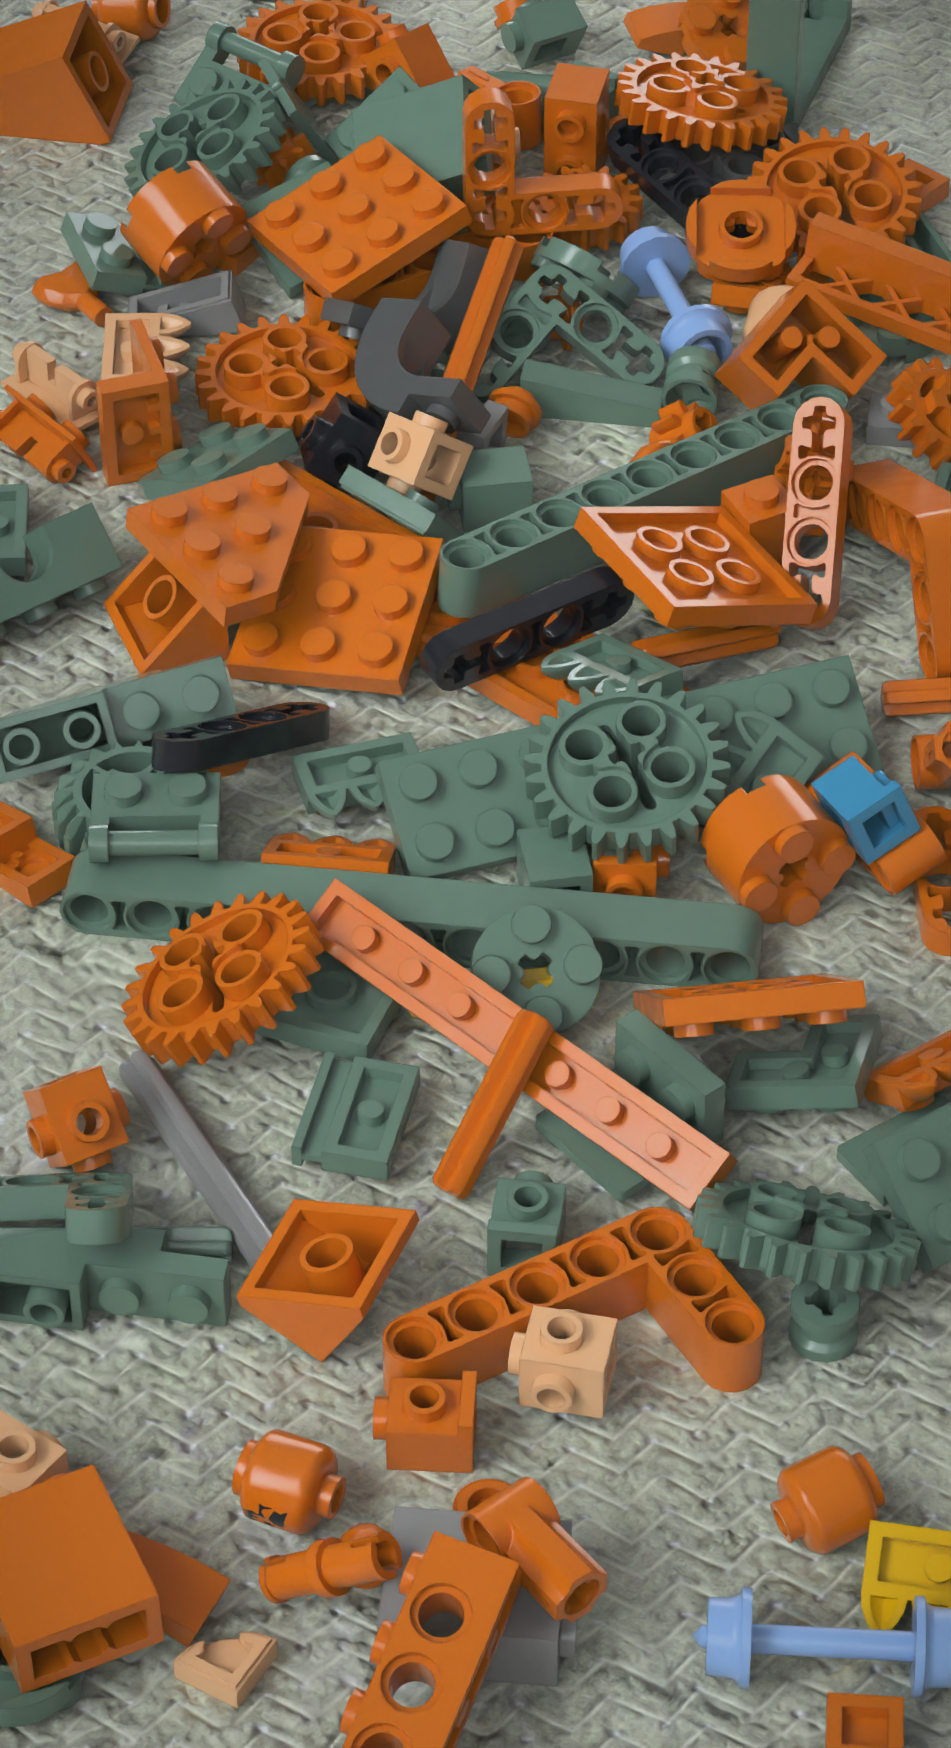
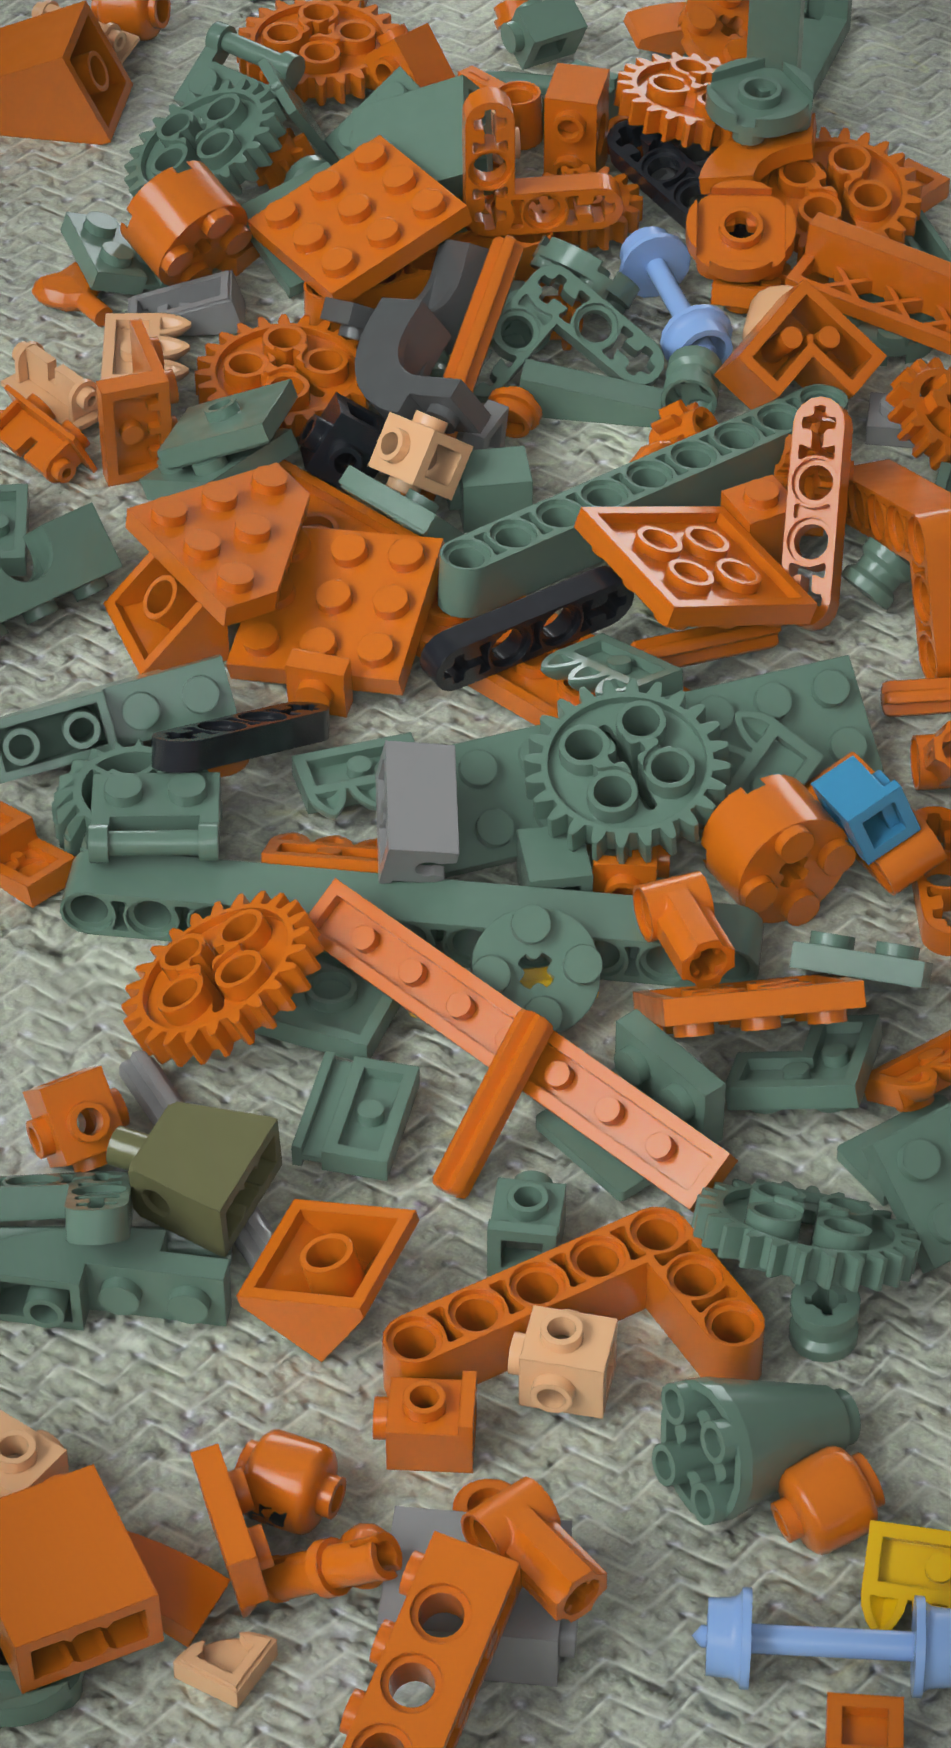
none -> olive torso [106,1101,283,1257]
none -> sand green plate [157,379,298,471]
none -> orange plate [190,1443,275,1618]
none -> orange plate [285,648,353,718]
none -> light grey hinge [375,740,460,884]
none -> orange piece [633,871,735,989]
none -> sand green cone [652,1377,861,1525]
none -> orange tile [699,113,817,195]
none -> sand green plate [705,57,814,146]
none -> sand green plate [789,930,933,989]
none -> sand green wheel [841,536,911,610]

